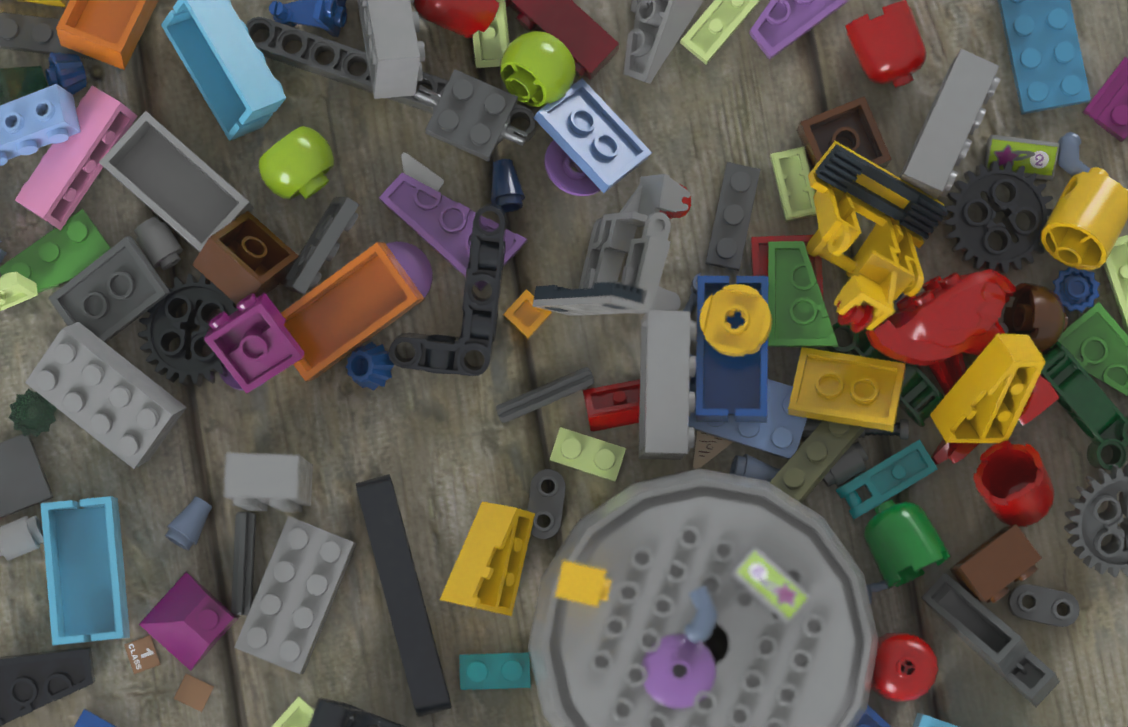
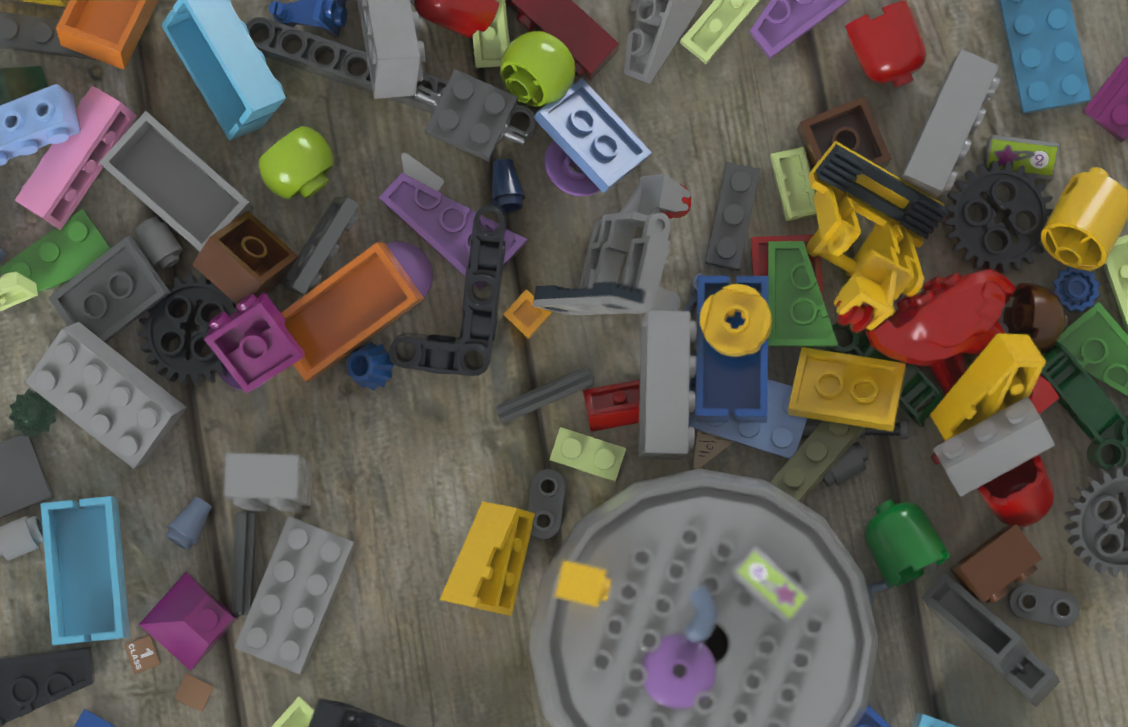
blue piece [45,53,87,95] -> none
black beam [356,474,452,717] -> none
teal plate [459,652,531,690] -> none
sand blue cone [730,454,781,483] -> none
teal plate [836,439,938,520] -> none
red cylinder [871,632,938,702] -> none
sand blue arm [1057,132,1090,176] -> none
none -> light grey brick [933,396,1055,497]

